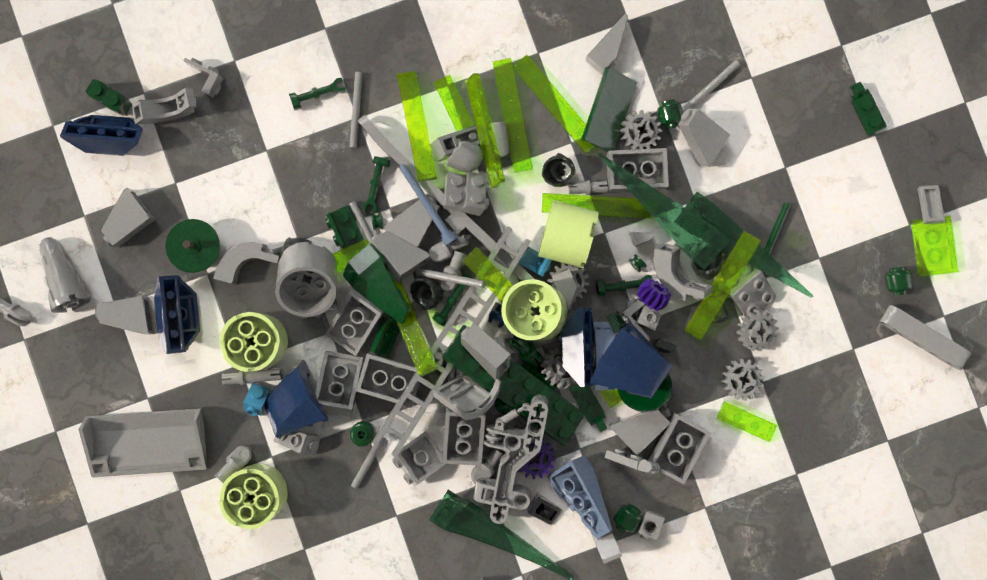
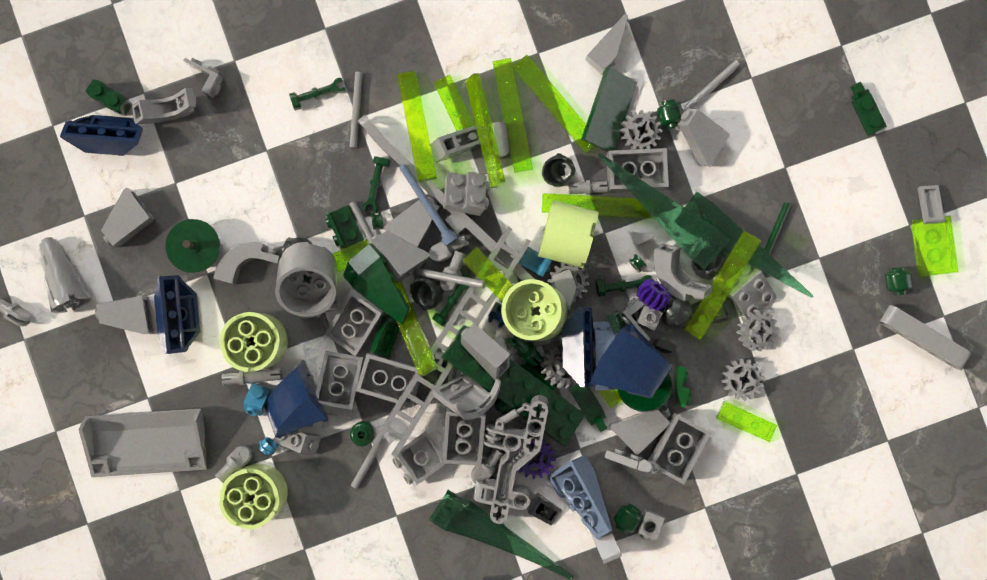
light grey hair [446,141,483,173] -> none
none -> dark azure plate [259,437,278,455]
none -> pearl dark grey hair [660,295,693,329]
none -> green slope [674,366,691,408]

